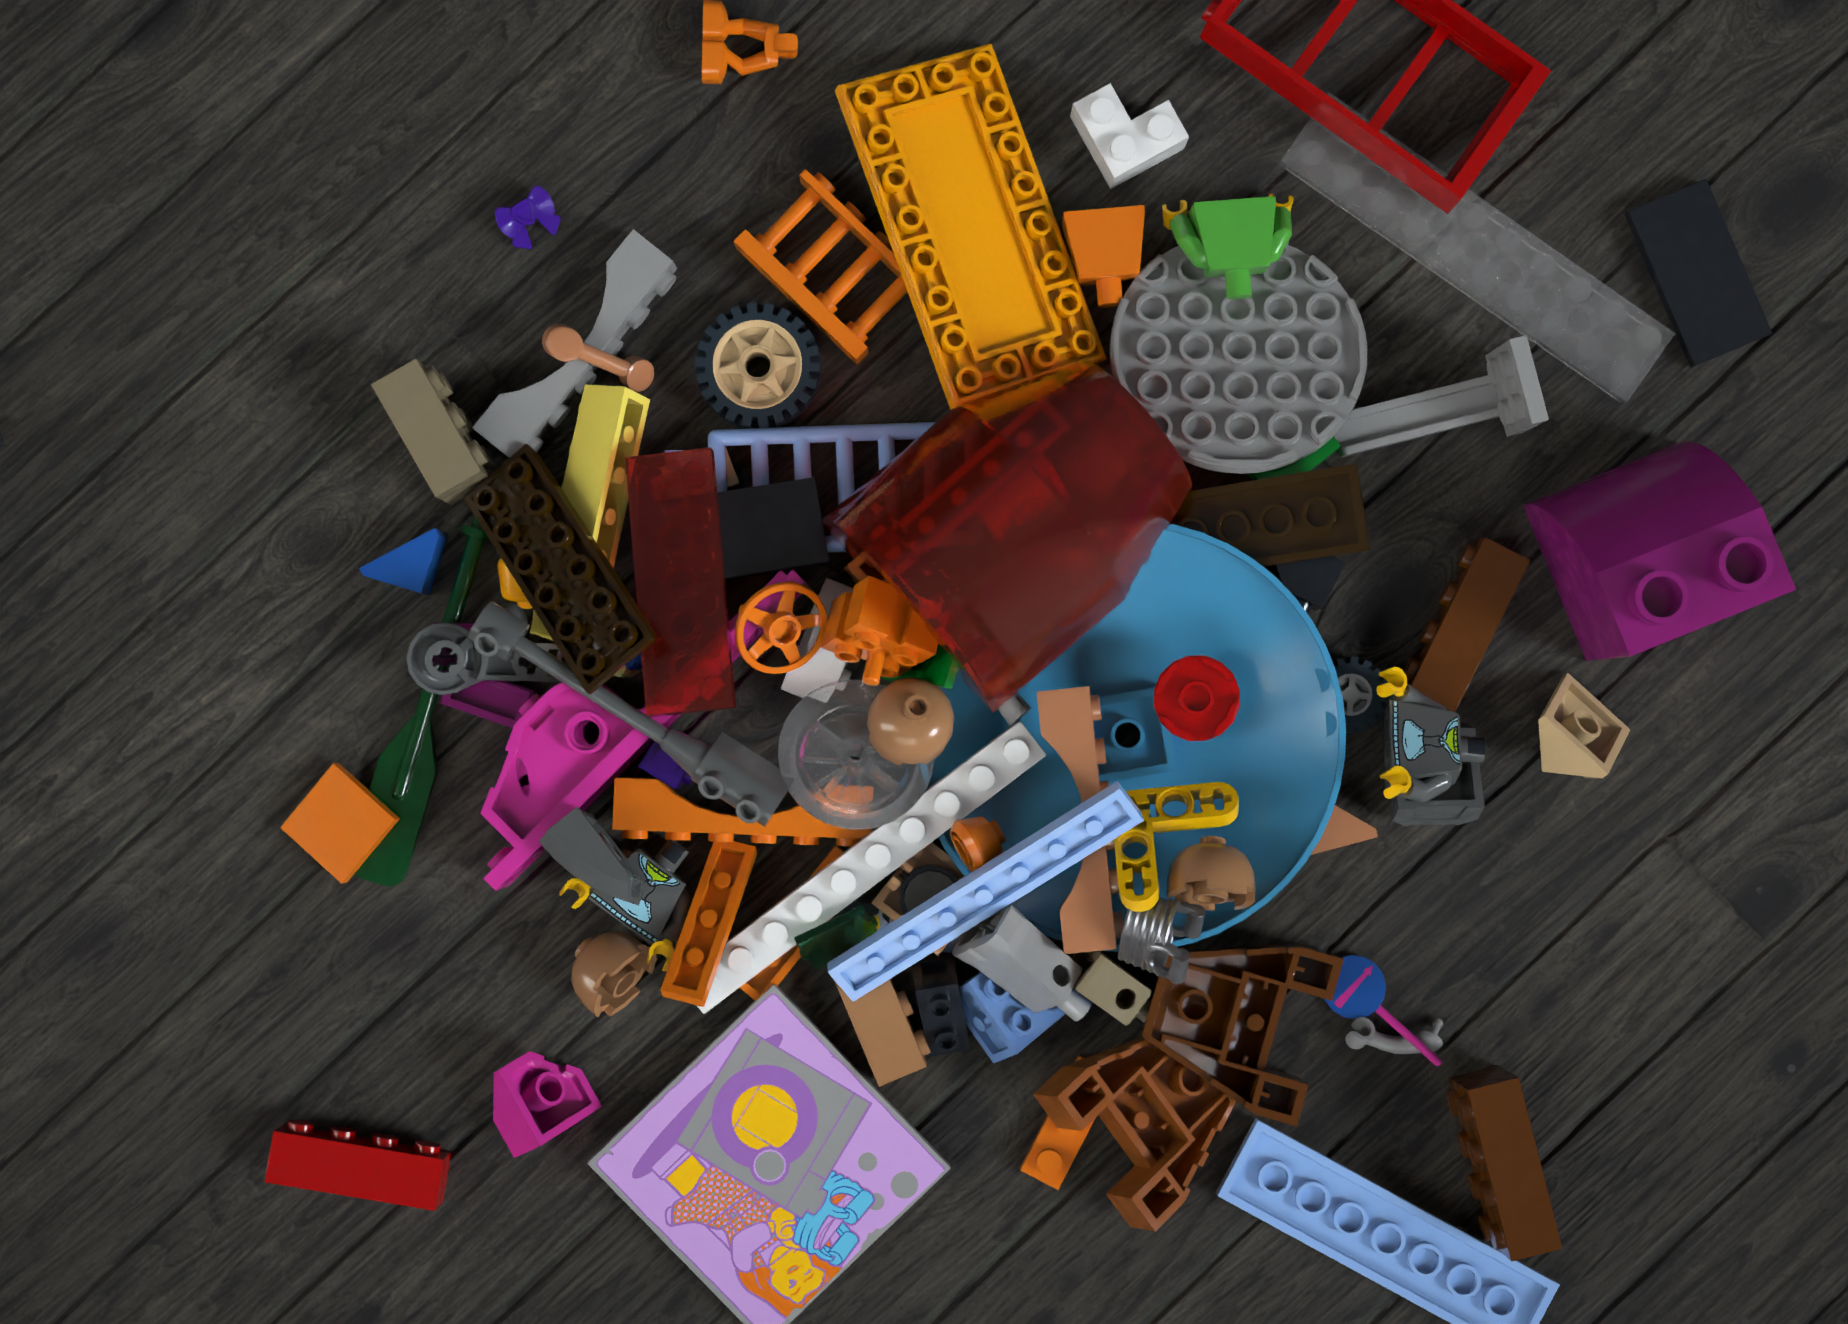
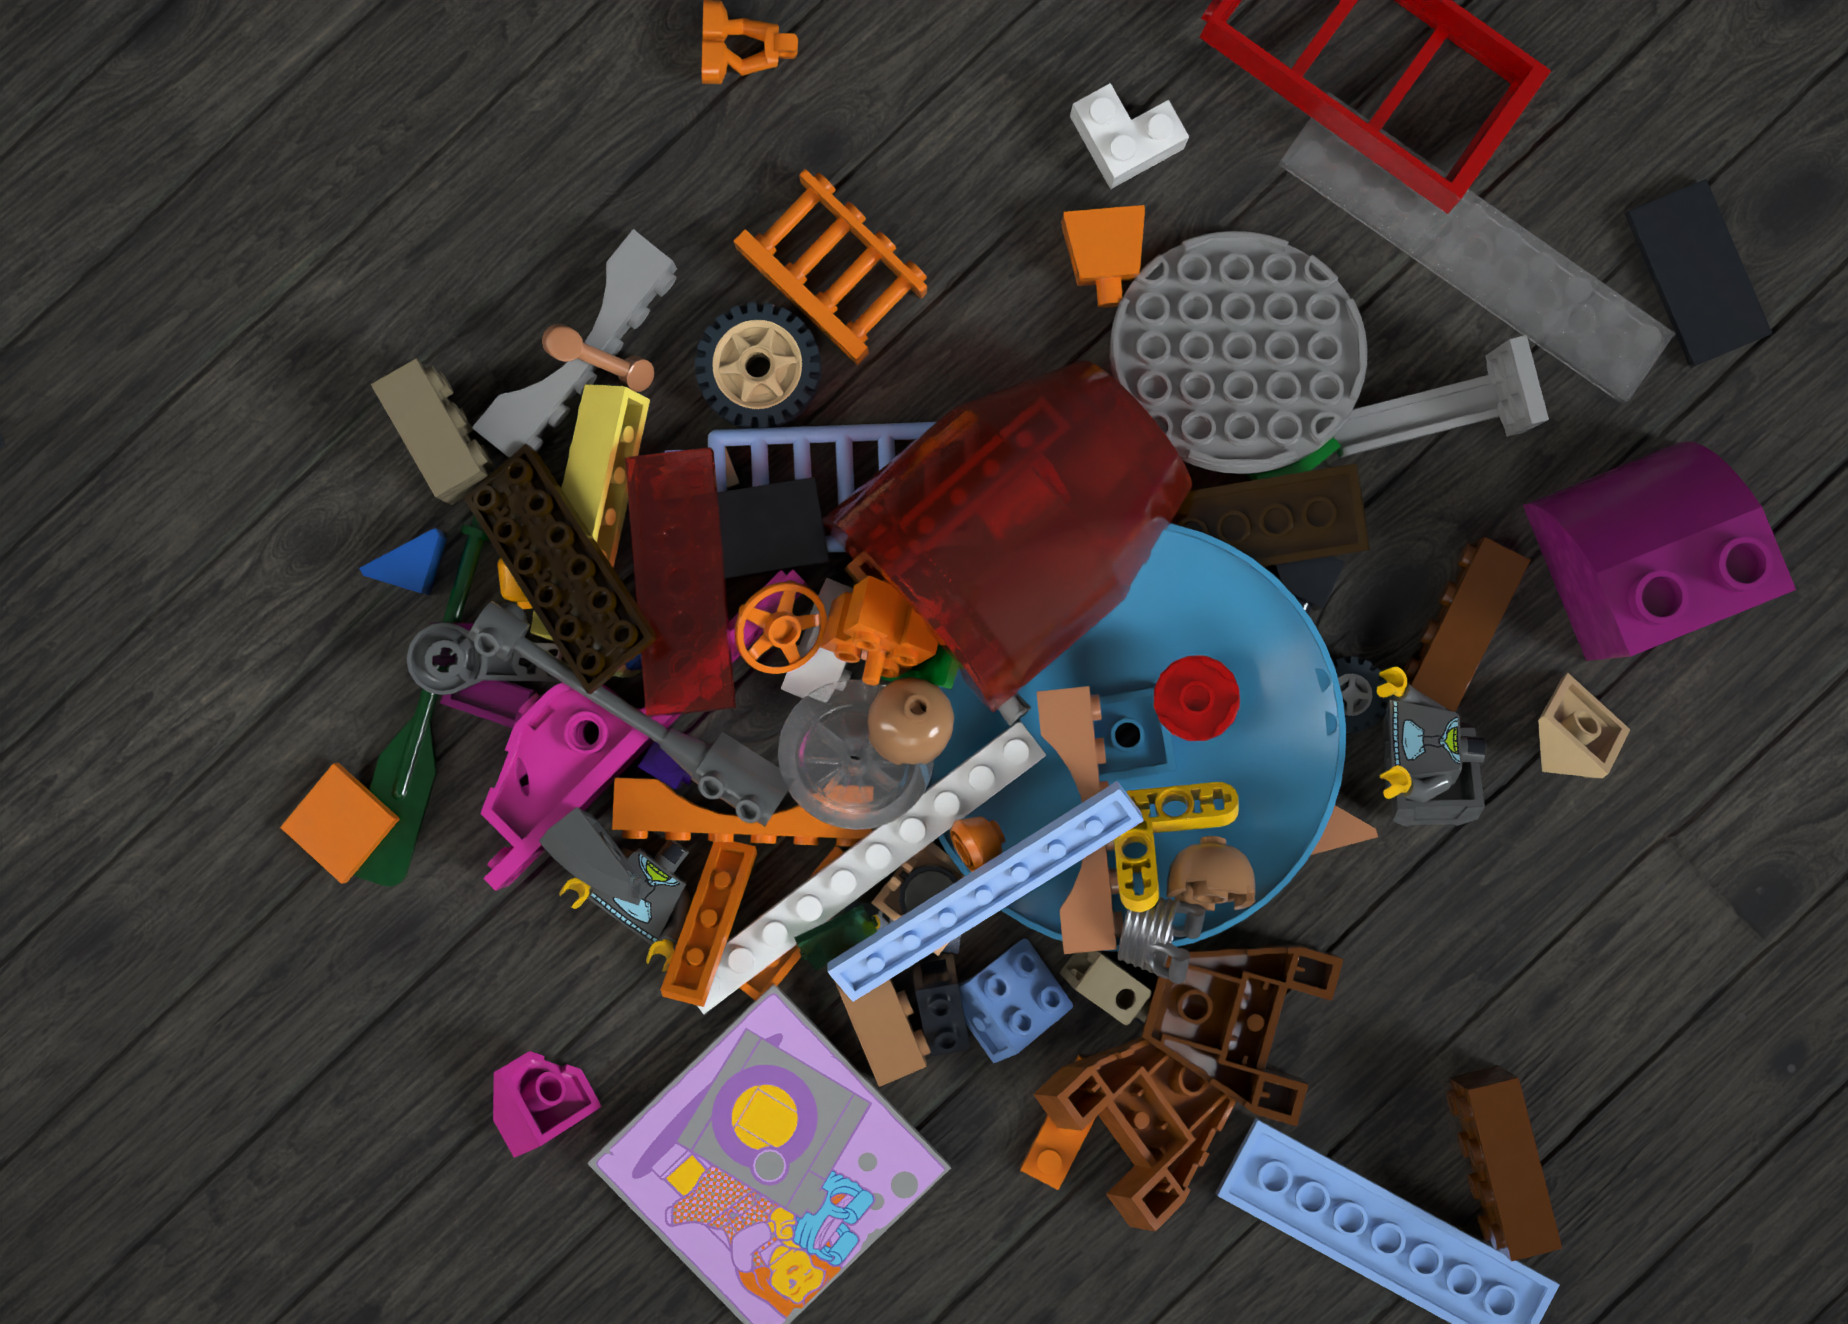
red brick [265,1120,452,1211] -> none
dark purple piece [494,185,561,249] -> none
medium nougat cylinder [571,930,657,1017] -> none
light orange tile [835,43,1107,410] -> none
light grey piece [952,904,1091,1021] -> none
bright green torso [1162,193,1294,300] -> none
blue piece [1325,955,1442,1066] -> none
light grey piece [1345,1017,1443,1054] -> none

